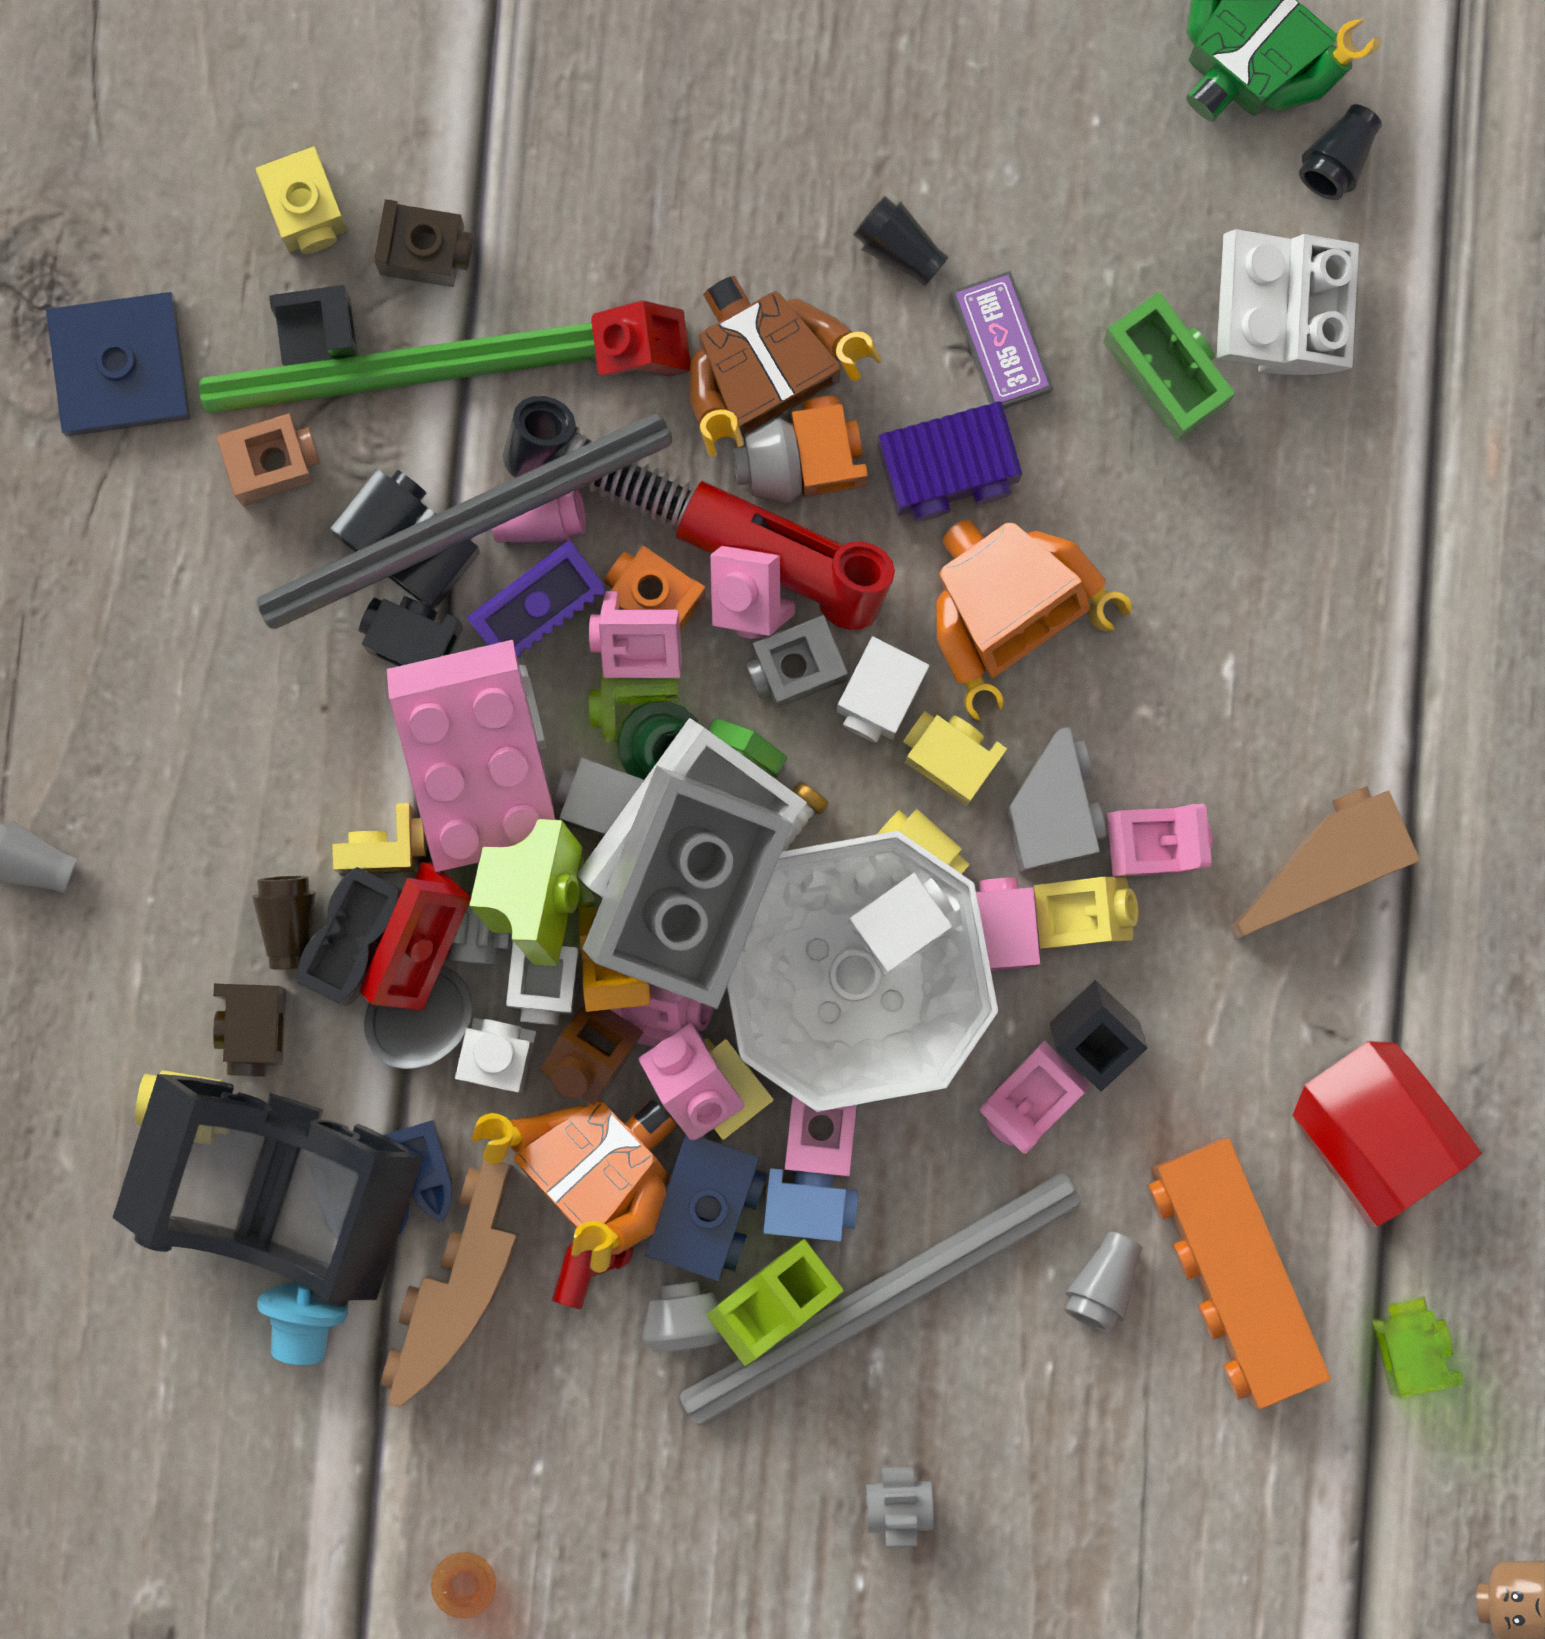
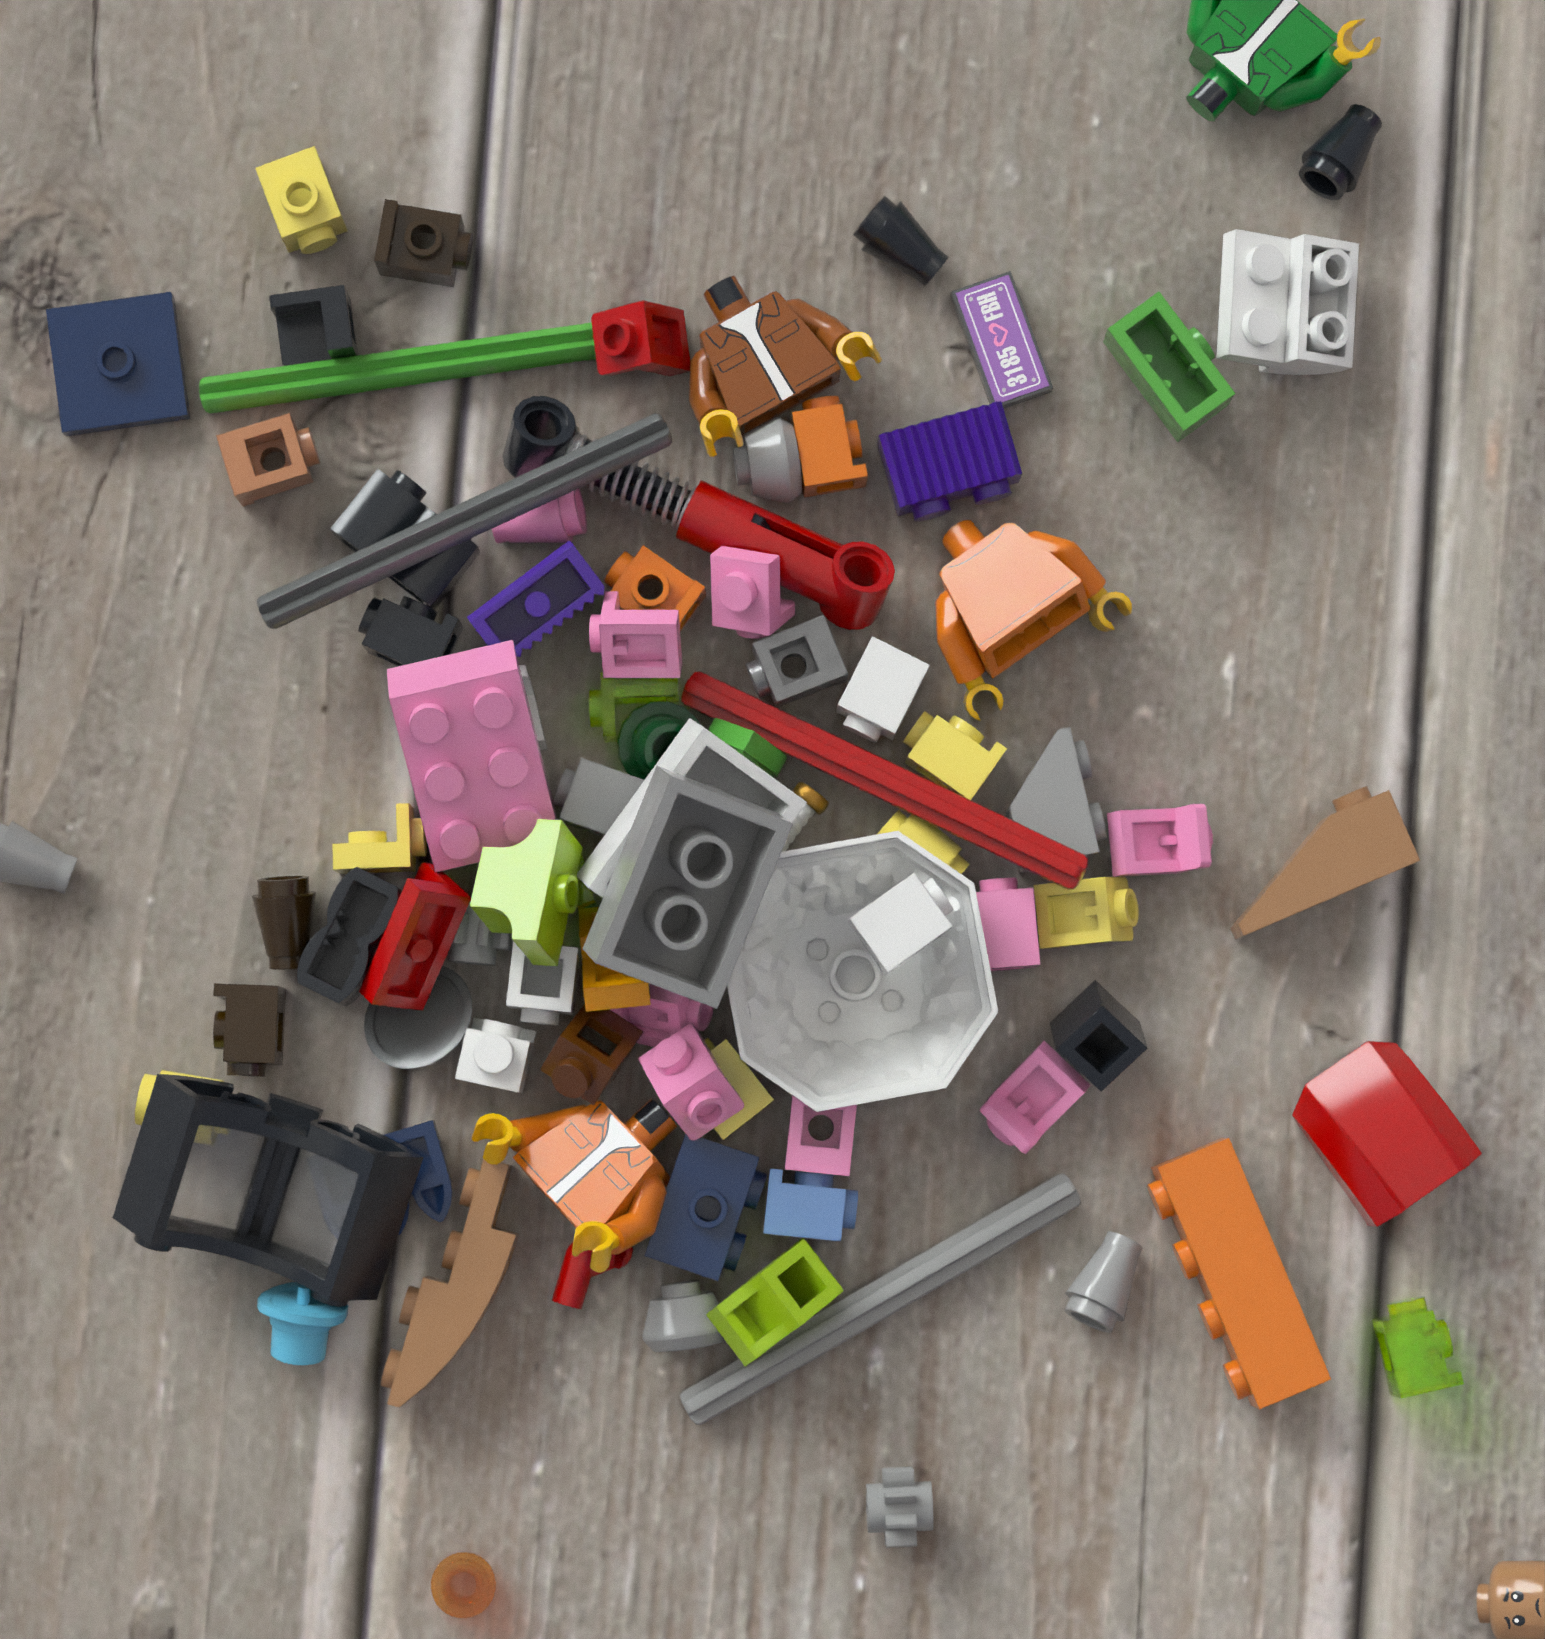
none -> red axle [681,671,1089,890]

